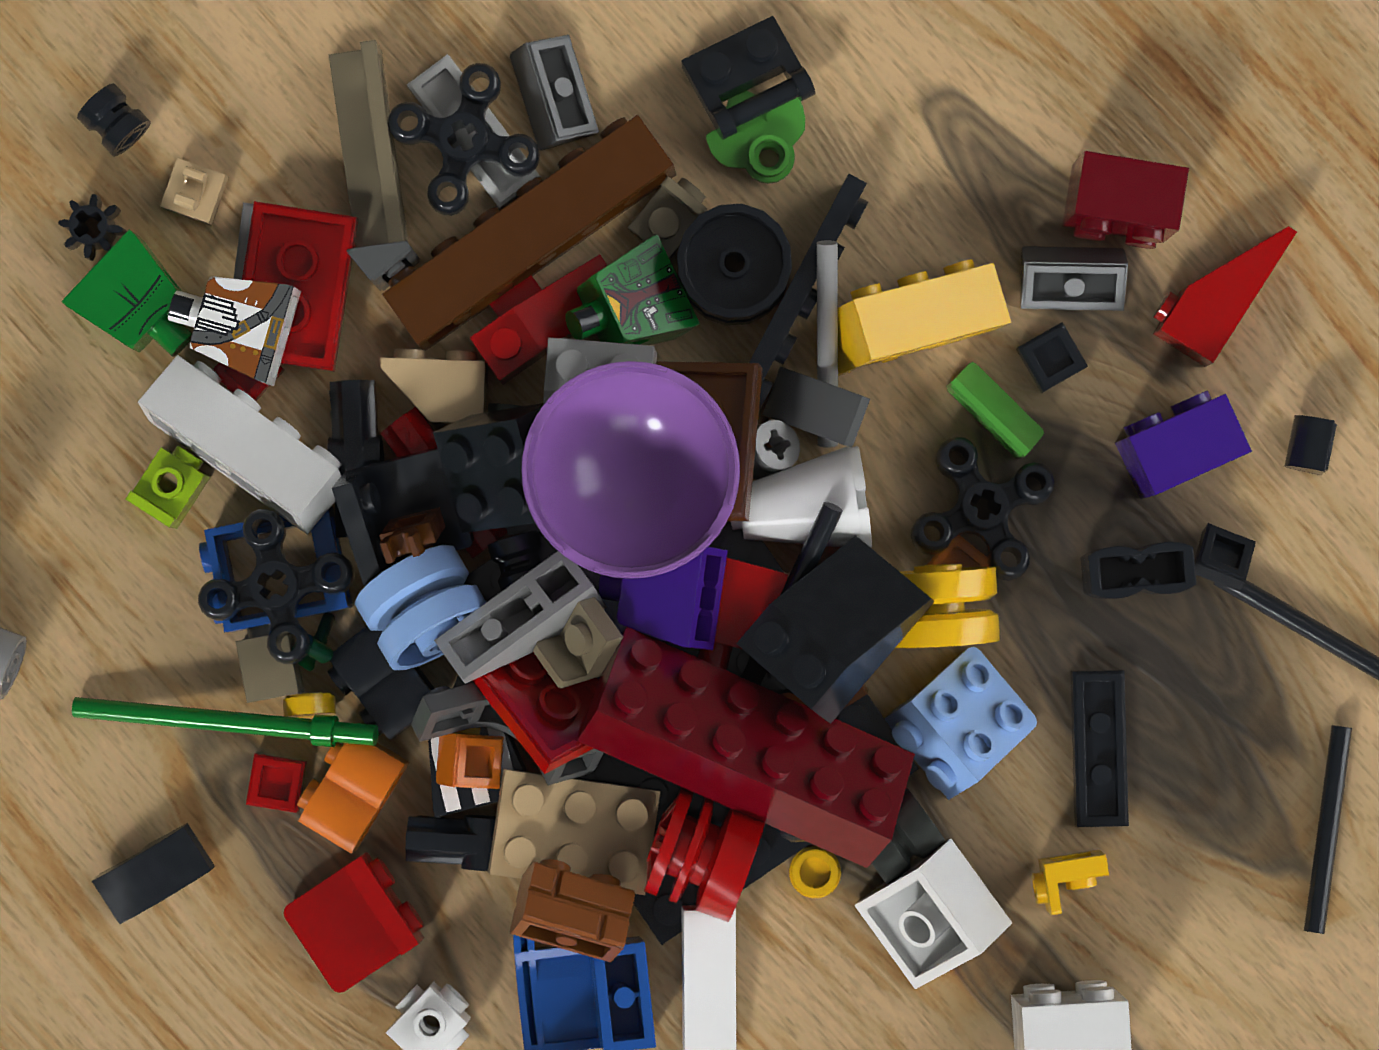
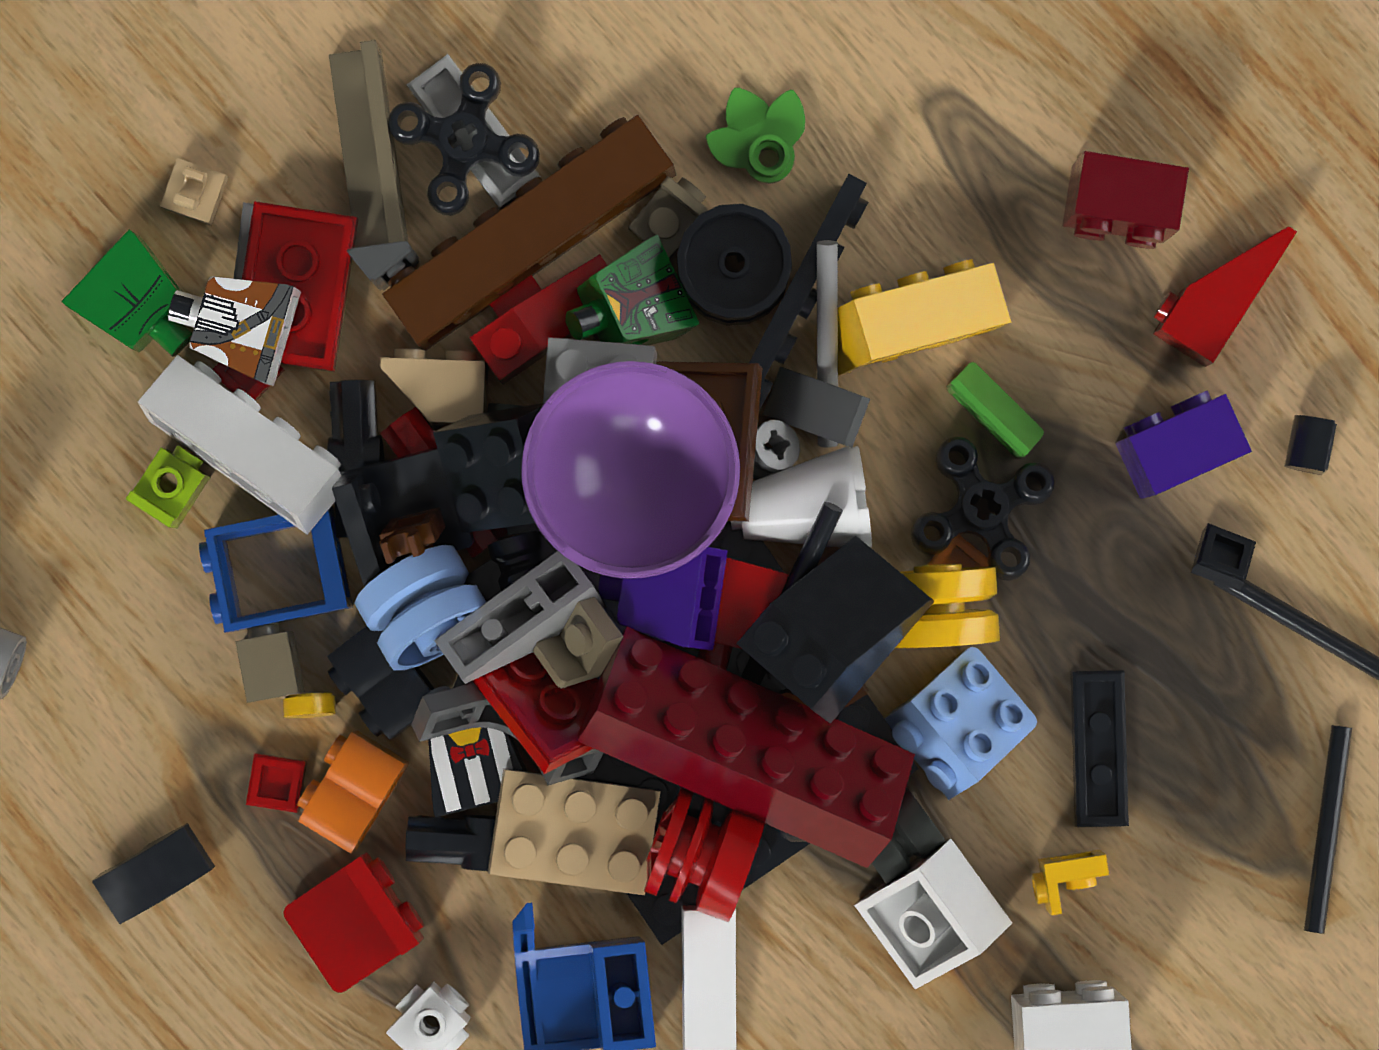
black gear [58,194,127,261] -> none
green bar [72,697,378,747] -> none
black wheel [77,83,151,157] -> none
black gear [198,509,355,664] -> none
dark green hand [291,613,335,671] -> none
orange slope [436,732,504,789] -> none
dark grey slope [510,35,599,150] -> none
dark orange brick [510,859,635,963] -> none
black plate [681,16,816,140] -> none
yellow tile [789,845,841,898] -> none
black tile [1016,322,1088,393] -> none
dark grey slope [1020,246,1128,311] -> none
black brick [1080,542,1196,599] -> none

